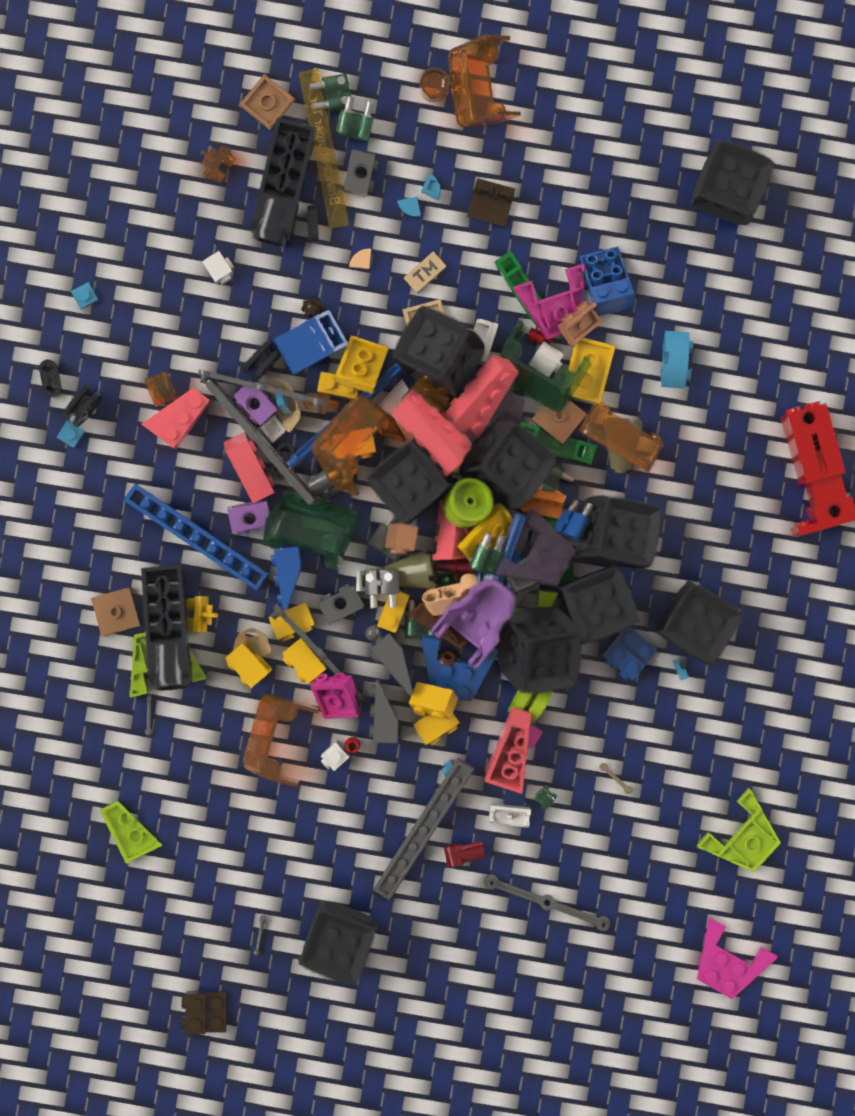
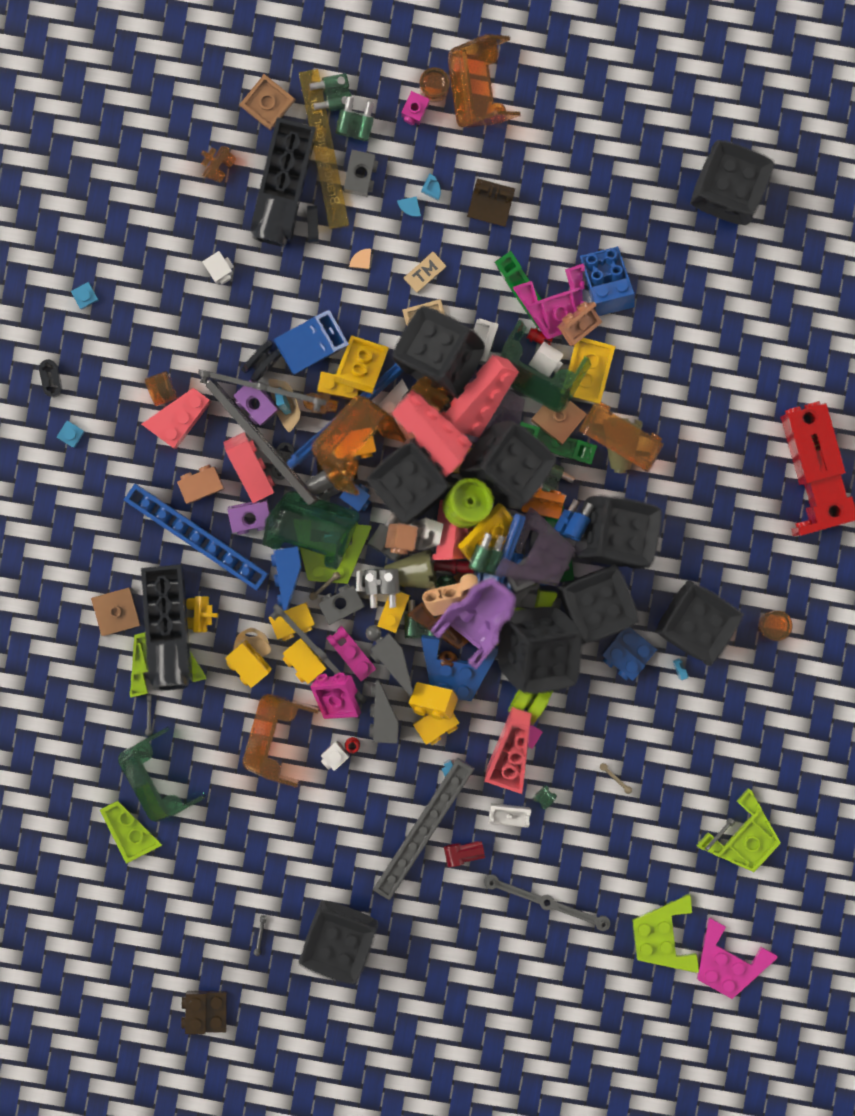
black wheel [62,384,103,428] -> none
white tile [260,415,287,443] -> none
dark brown plant [301,299,325,319] -> none
dark azure brick [660,331,693,389] -> none
none -> clear green windscreen [118,726,206,822]
none -> nougat brick [177,464,225,504]
none -> lime wing [294,520,371,584]
none -> dark tan hinge [309,572,340,601]
none -> dark pink plate [326,626,377,681]
none -> blue brick [340,481,372,512]
none -> dark pink brick [401,91,430,125]
none -> white hinge [409,518,444,550]
none -> lime wing [632,894,699,973]
none -> dark grey piece [705,818,735,851]
none -> clear orange piece [759,610,793,641]

